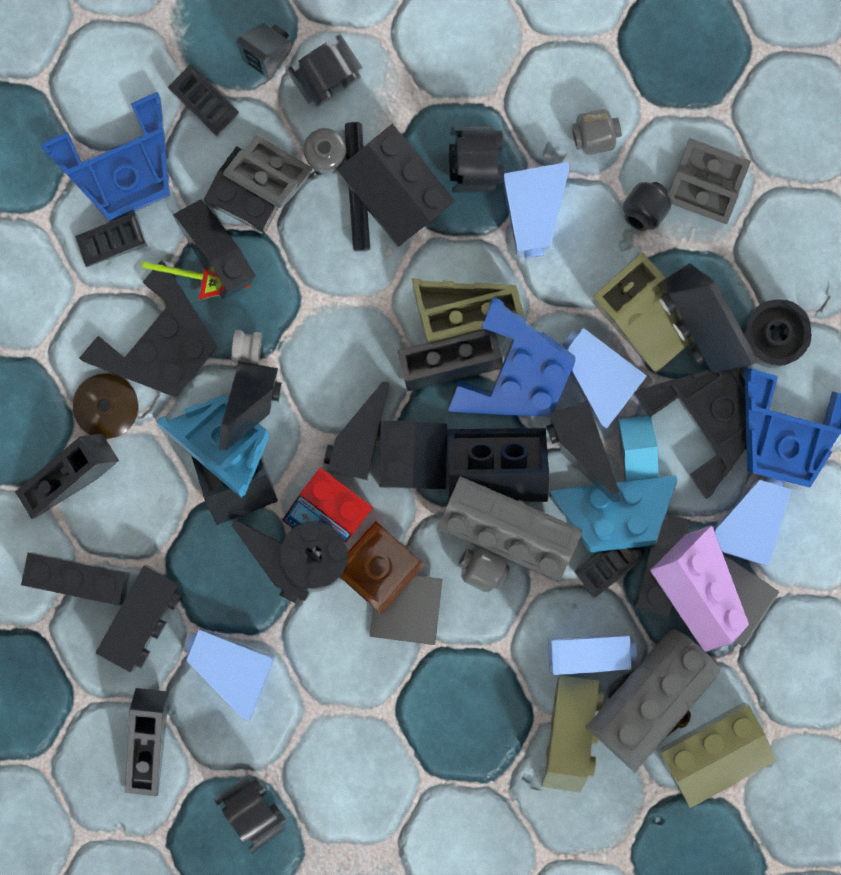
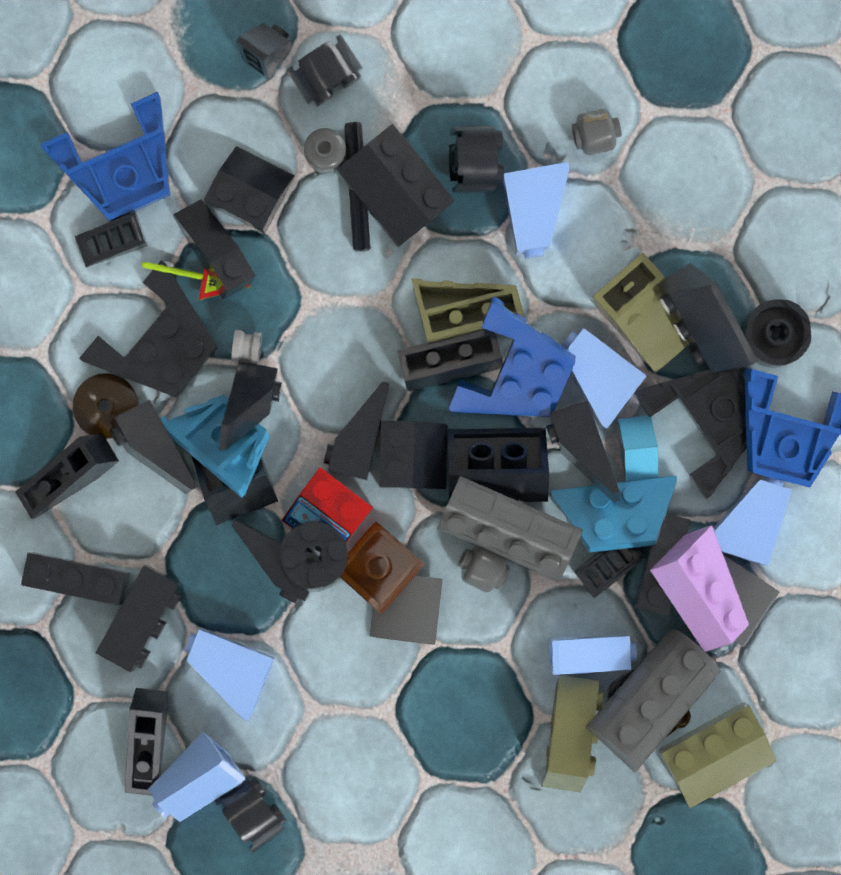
black slope [168,64,239,136] -> none
dark grey slope [223,135,312,208] -> none
black head [622,182,672,231] -> none
dark grey slope [668,137,751,225] -> none
none -> black slope [109,400,197,494]
none -> light blue slope [148,731,245,822]

